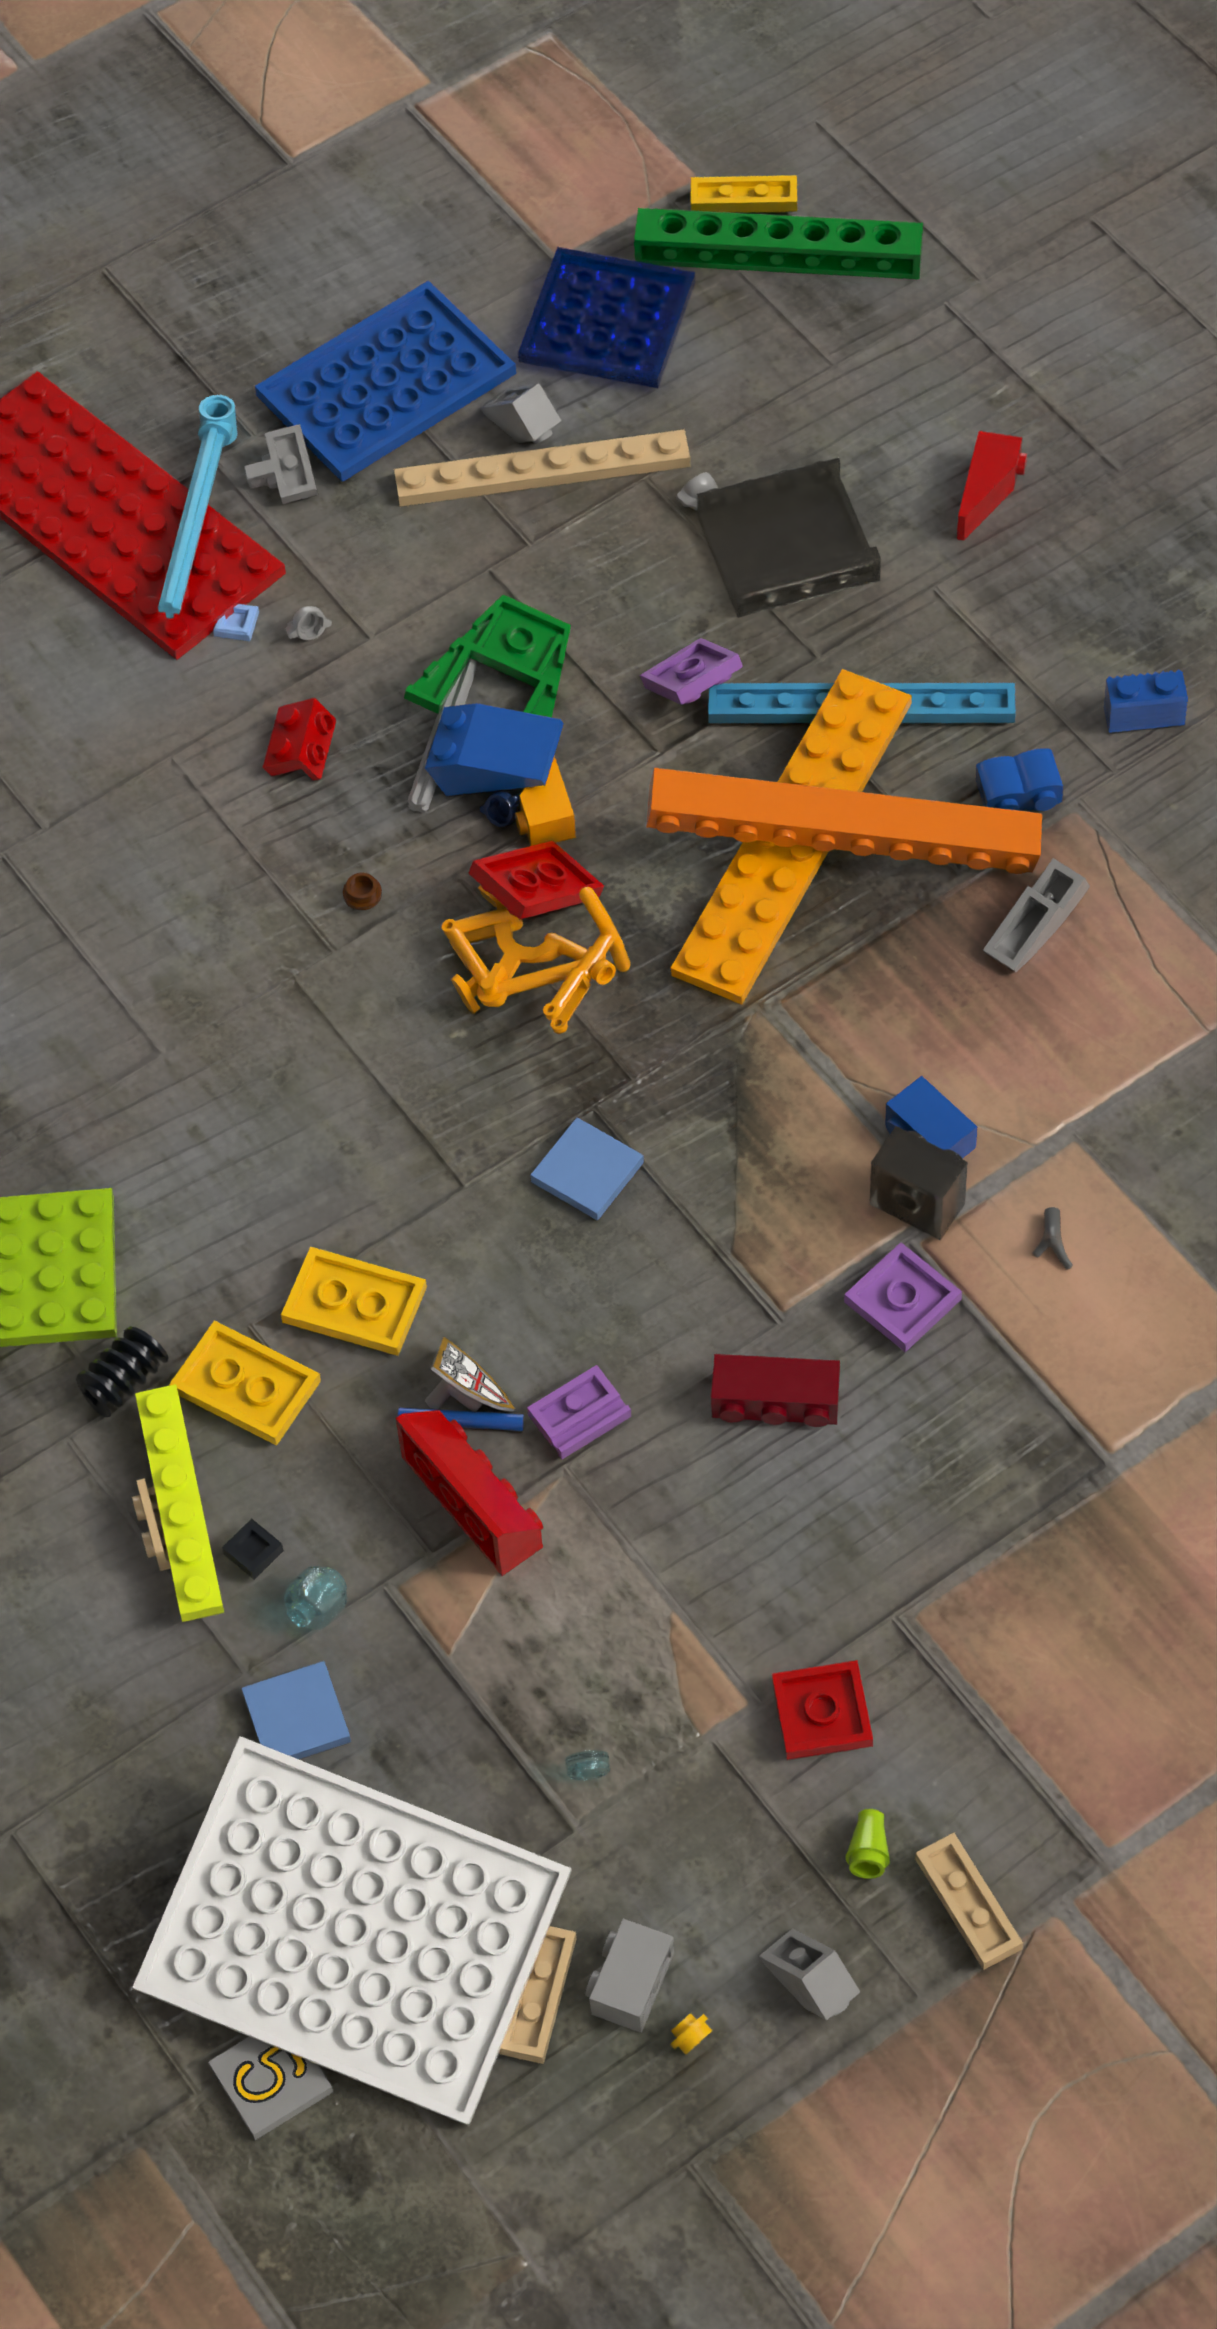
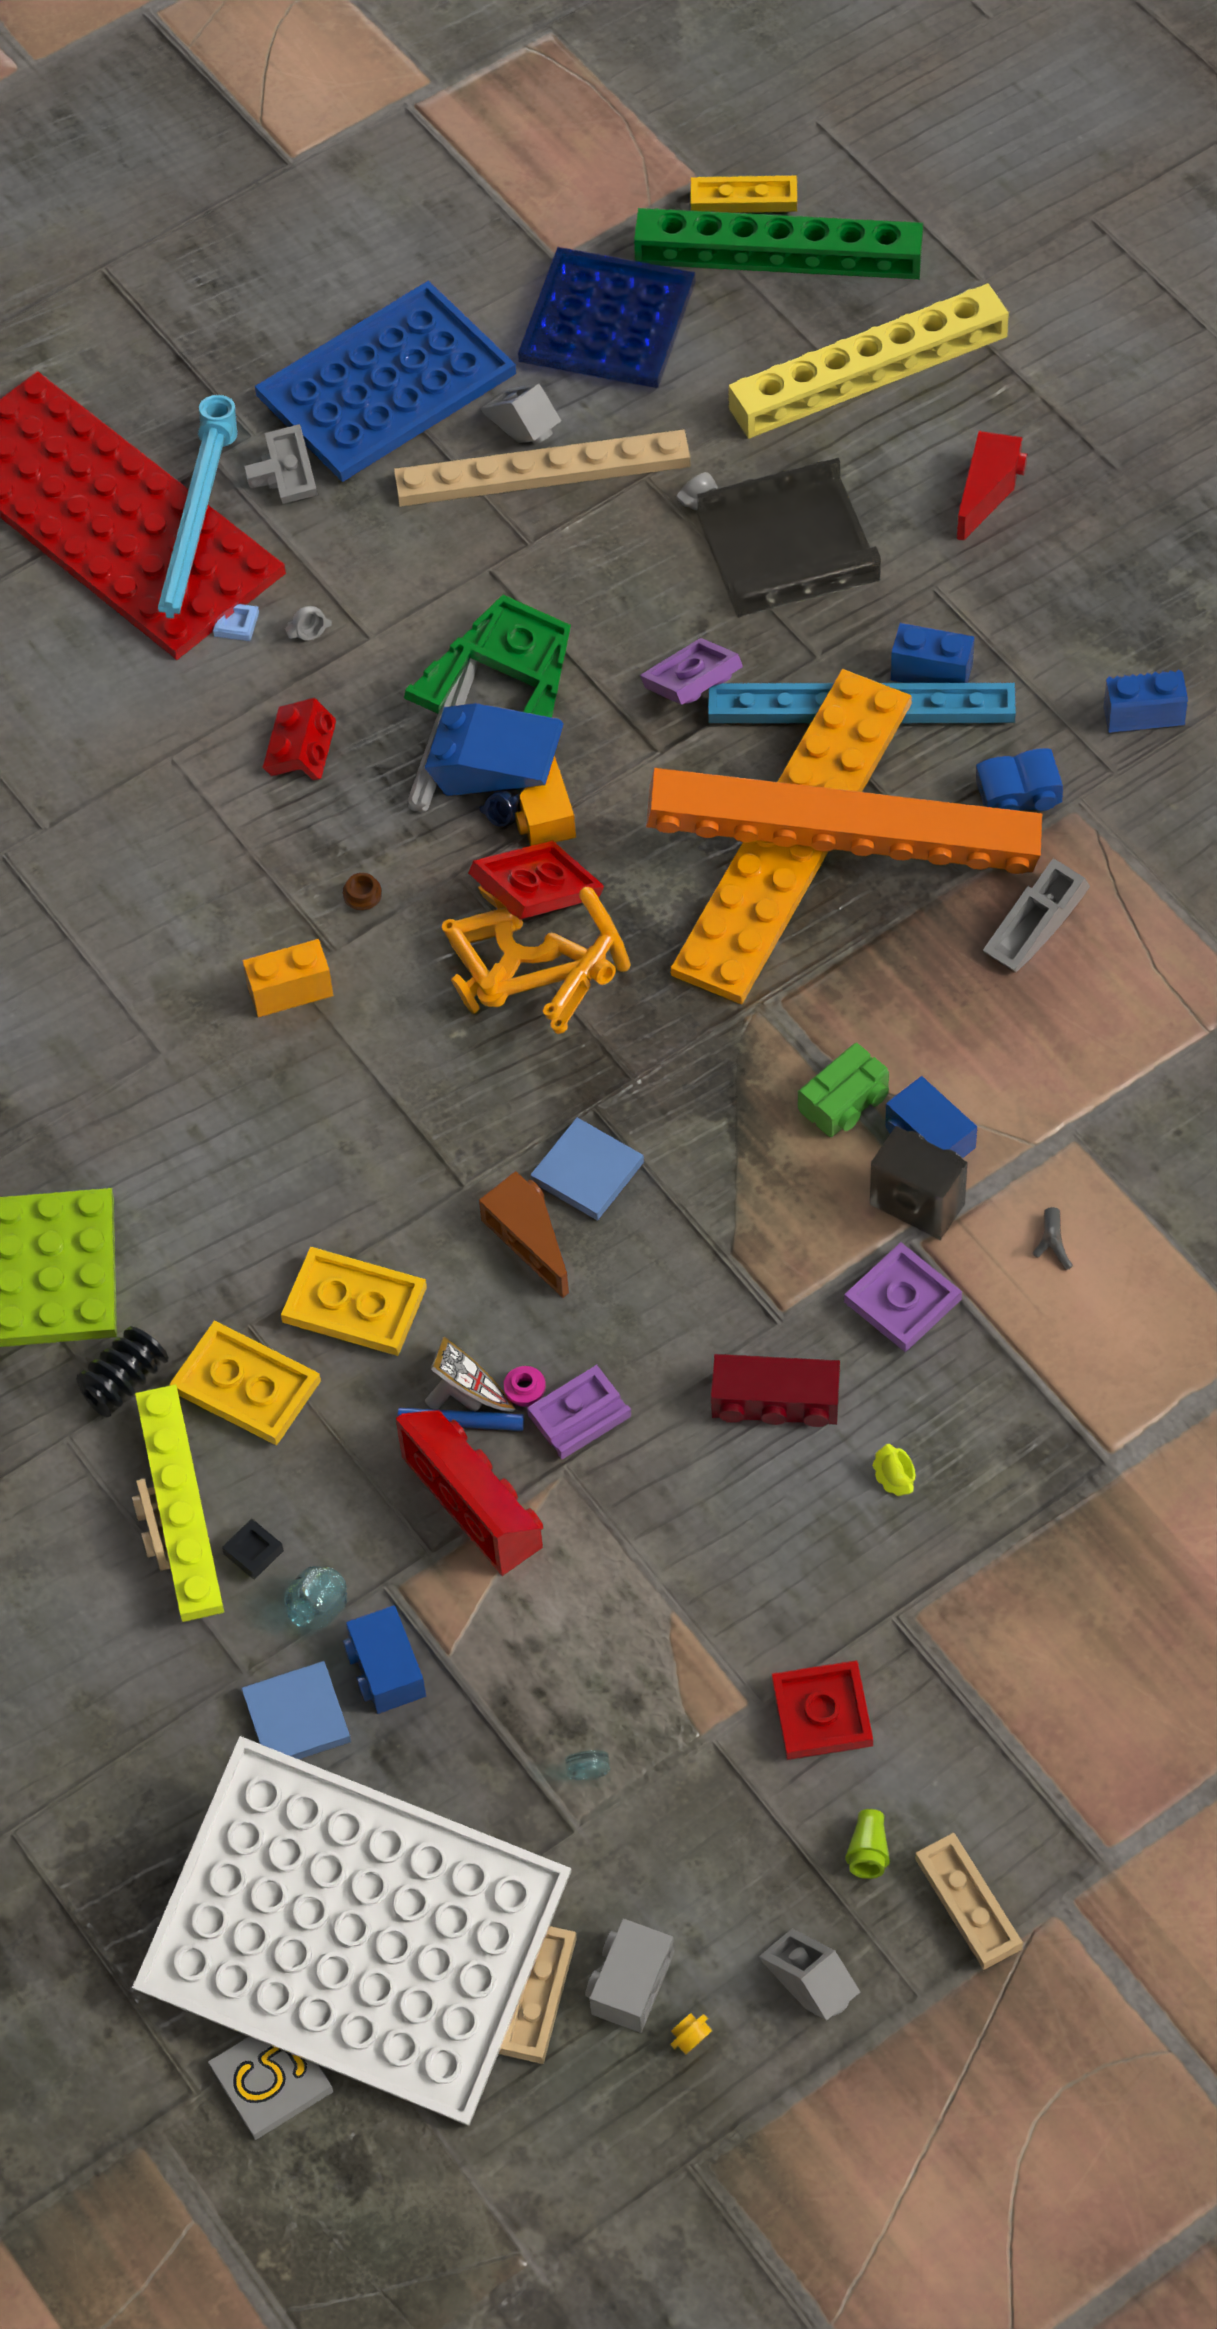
none -> light orange brick [242,939,334,1018]
none -> blue brick [342,1605,426,1714]
none -> dark orange slope [479,1171,569,1298]
none -> dark pink plate [504,1366,546,1407]
none -> light yellow brick [729,283,1009,439]
none -> bright green brick [798,1043,889,1137]
none -> neon yellow piece [872,1444,916,1496]
none -> blue brick [891,623,975,683]

